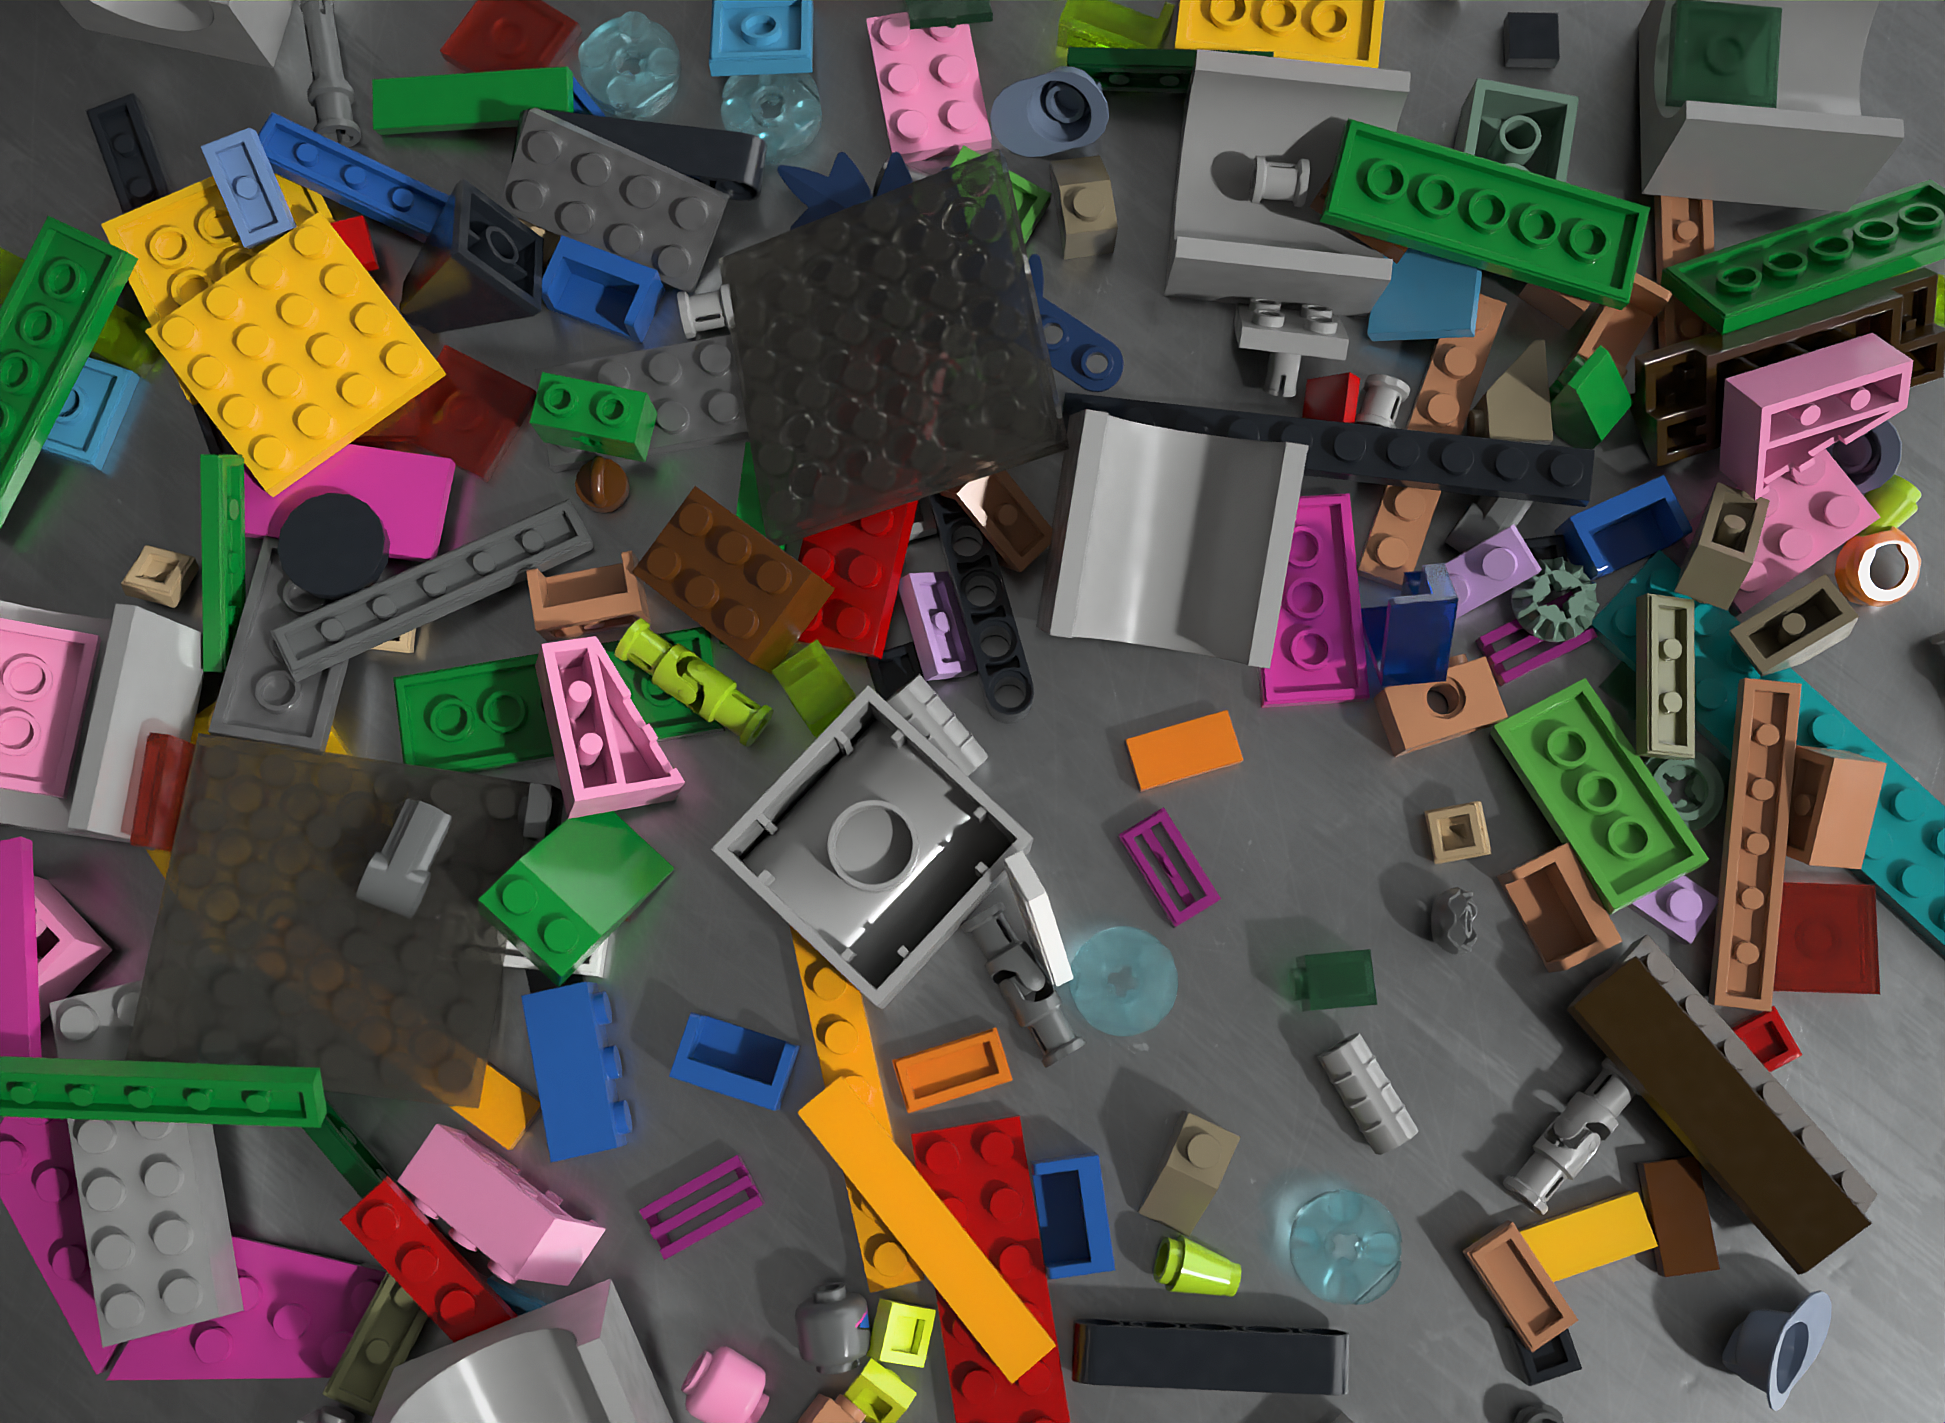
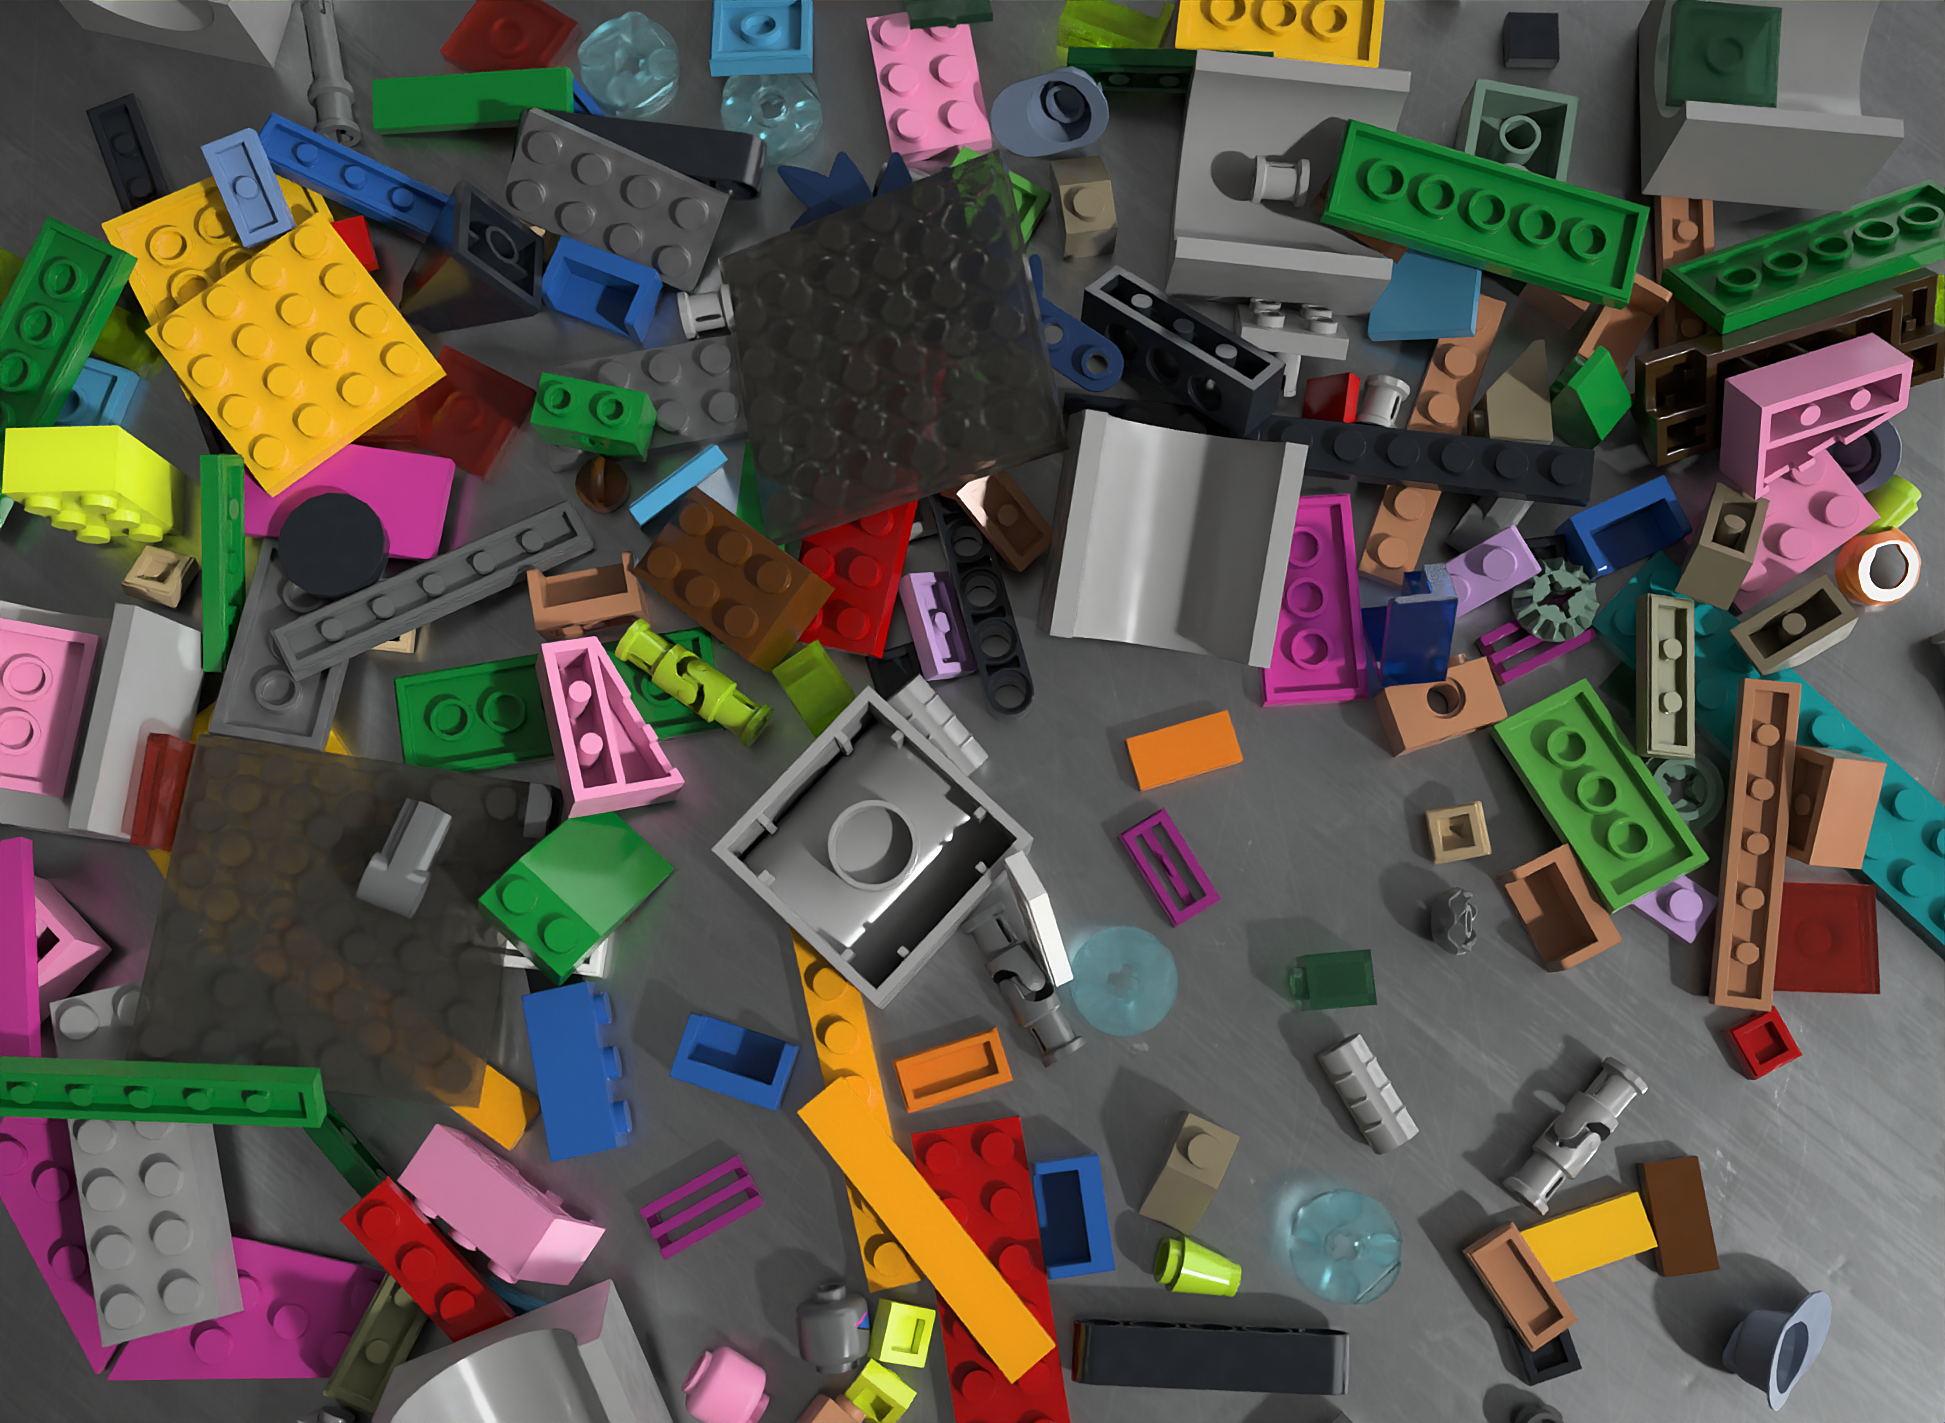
dark brown slope [1566,934,1878,1275] -> none
none -> neon yellow brick [2,425,186,544]
none -> dark azure tile [629,444,728,528]
none -> black brick [1080,265,1286,438]

